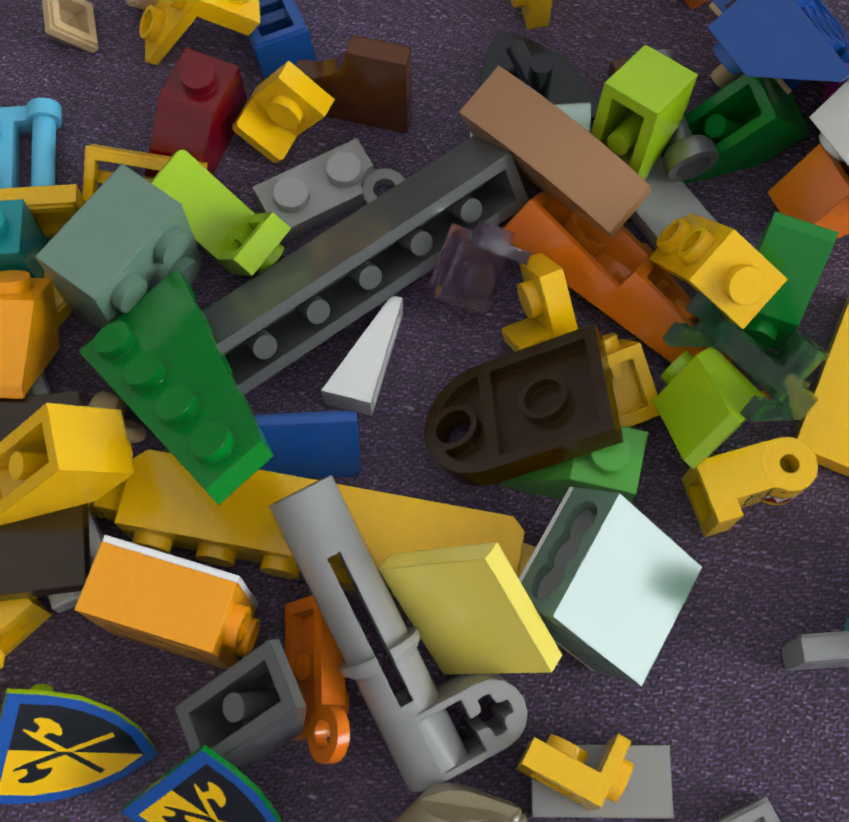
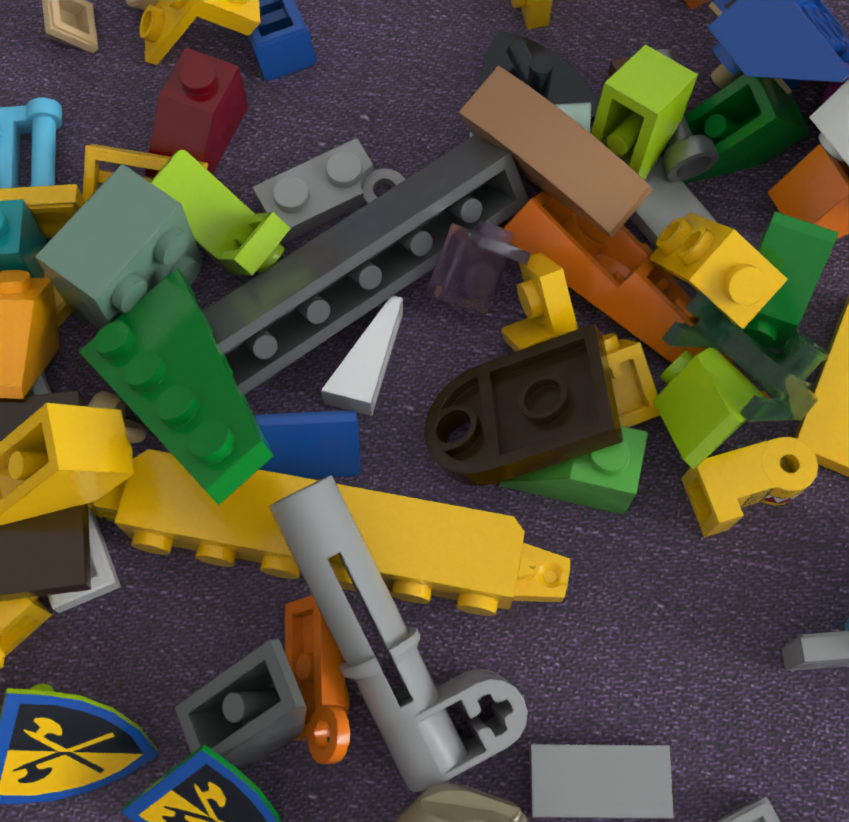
light orange piece [74,535,260,670] -> none
yellow bracket [232,60,335,163] -> none
reddish brown tile [296,35,412,134] -> none
light yellow tile [378,542,562,675] -> none
yellow bracket [515,734,634,811] -> none
piece [519,487,702,687] -> none

